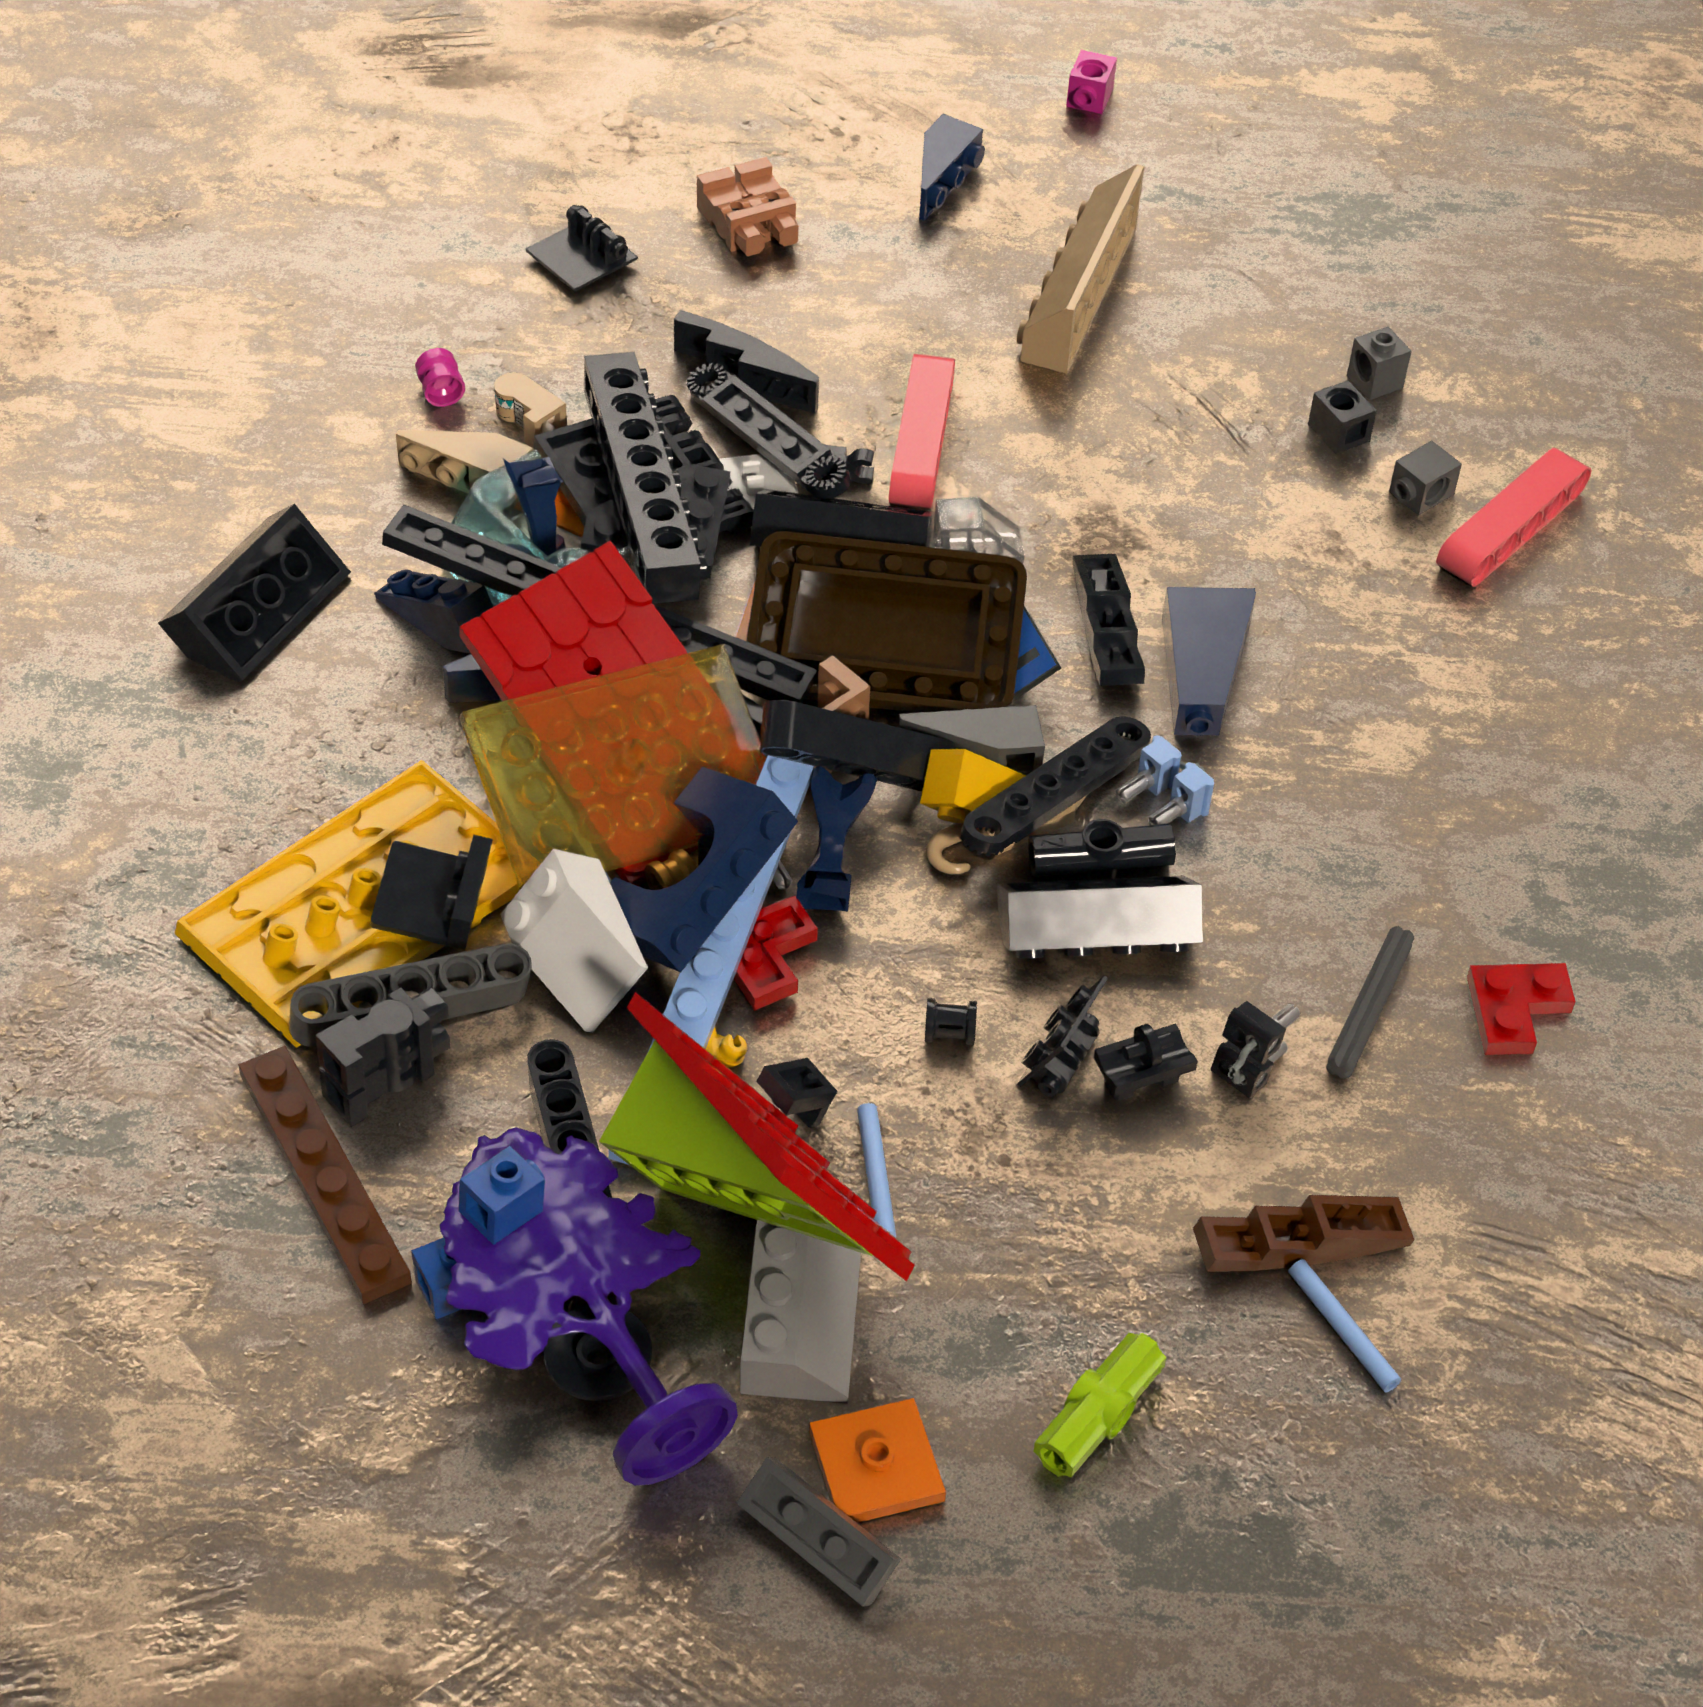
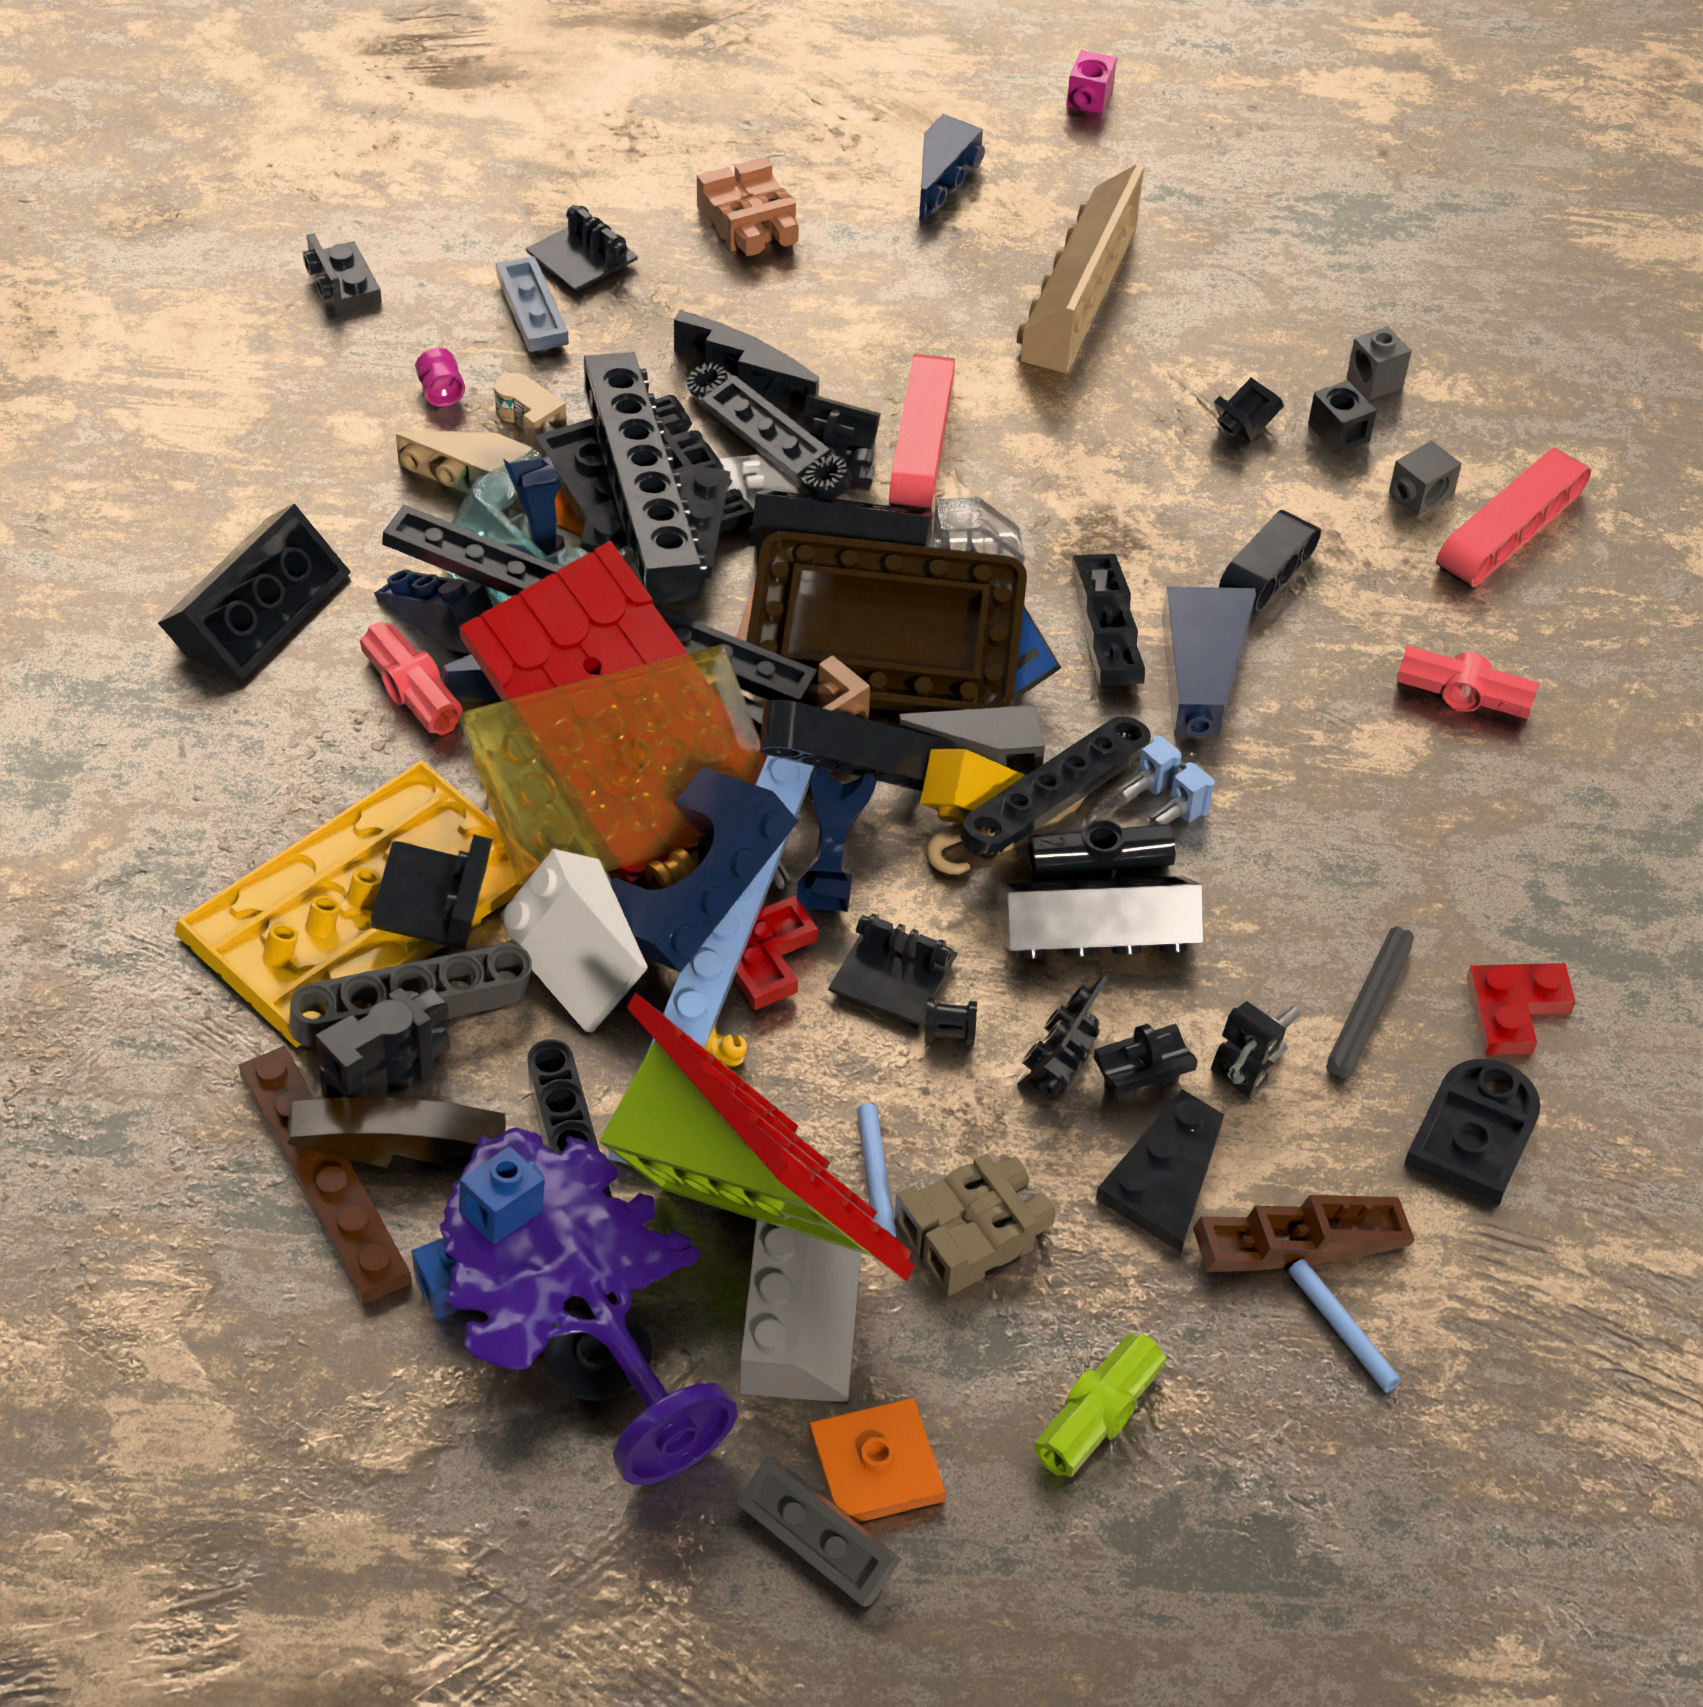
black bracket [756,1057,838,1128] -> none
none -> dark brown slope [287,1097,506,1168]
none -> black bracket [303,233,382,314]
none -> coral piece [360,621,463,736]
none -> sand blue plate [496,256,569,352]
none -> black hips [801,394,881,452]
none -> black hinge [828,914,957,1025]
none -> dark tan hips [894,1153,1056,1297]
none -> black wing [1096,1089,1224,1253]
none -> black bracket [1213,377,1284,442]
none -> beam [1219,509,1321,612]
none -> coral piece [1396,645,1539,719]
none -> black tile [1404,1059,1540,1204]

